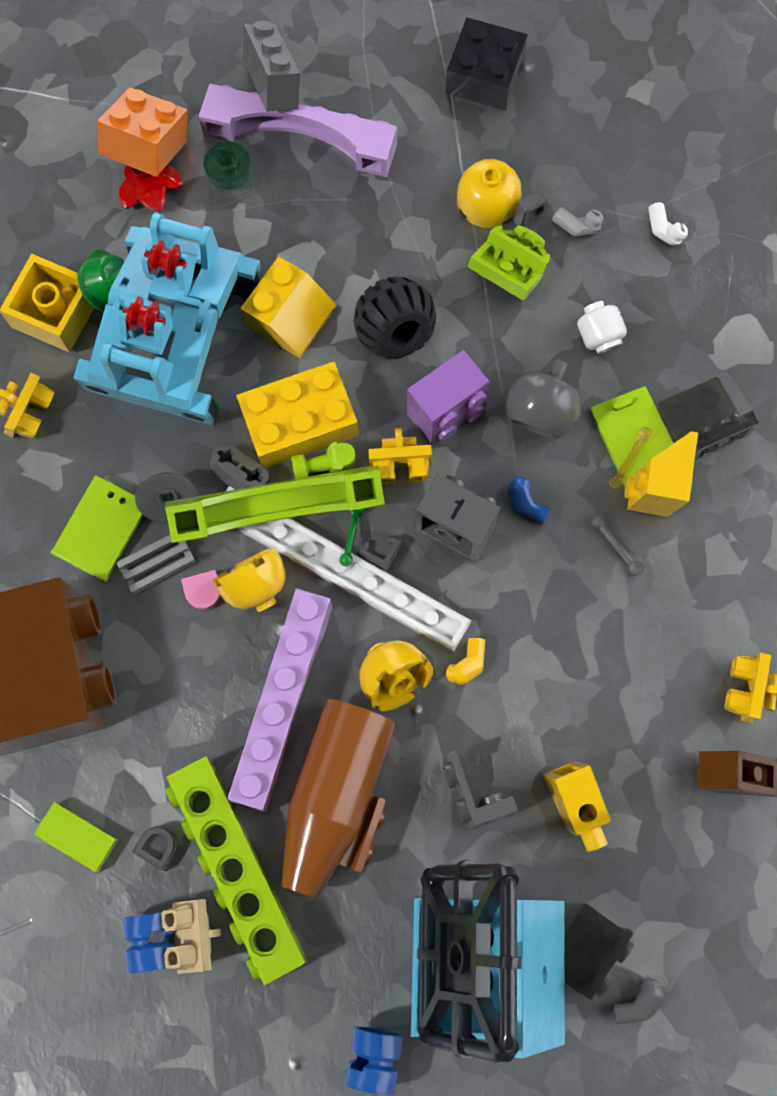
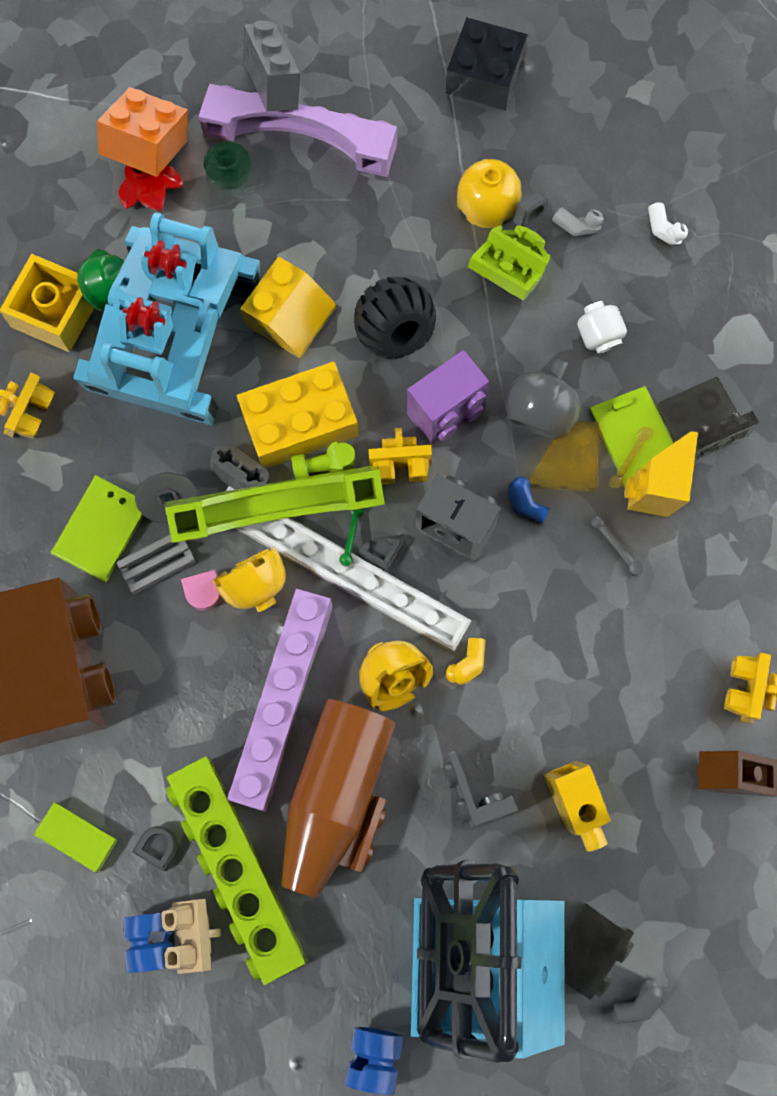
none -> clear yellow wing [529,421,599,492]

